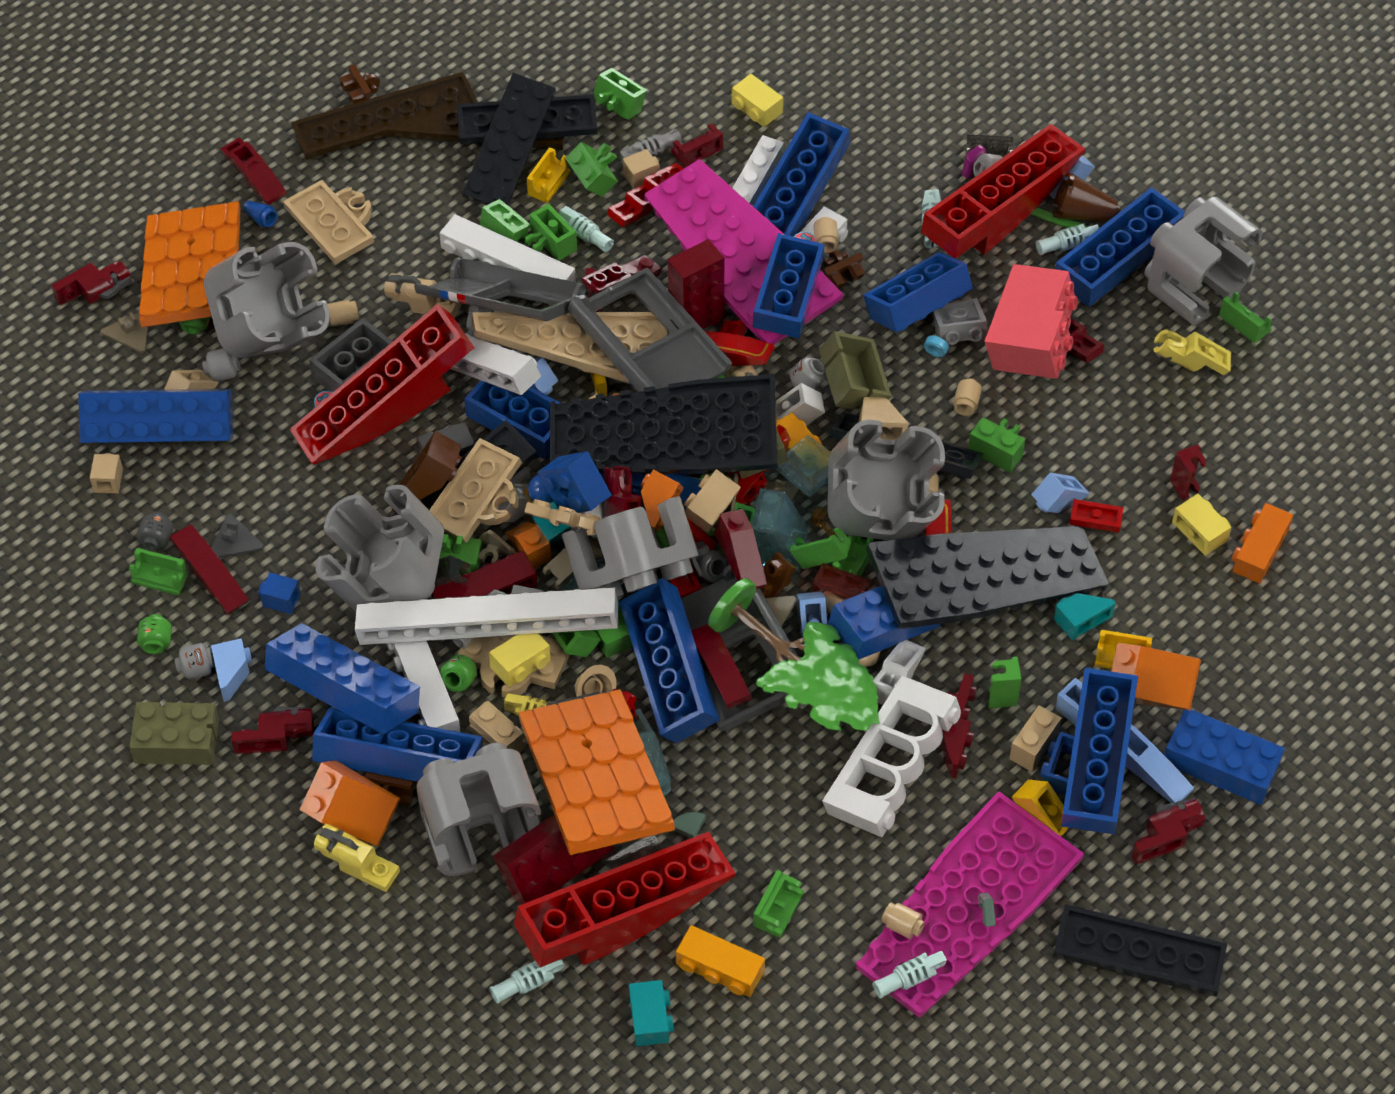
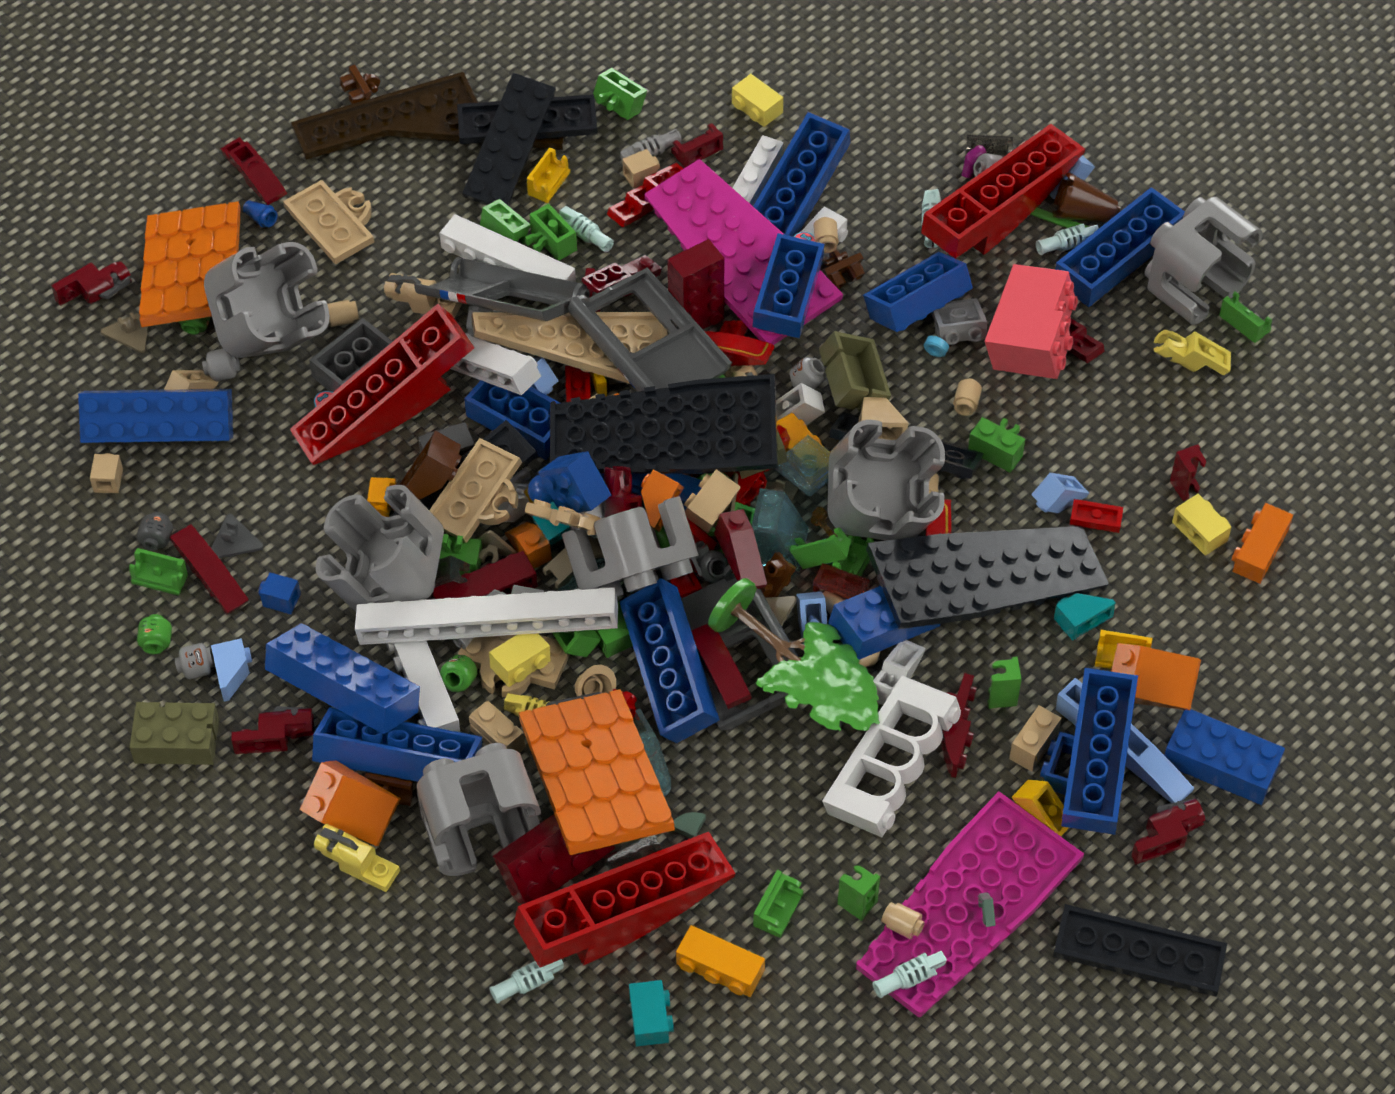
bright green brick [566,142,618,197] -> none
none -> light orange brick [367,477,396,517]
none -> red plate [565,365,591,402]
none -> bright green hinge [838,866,880,921]

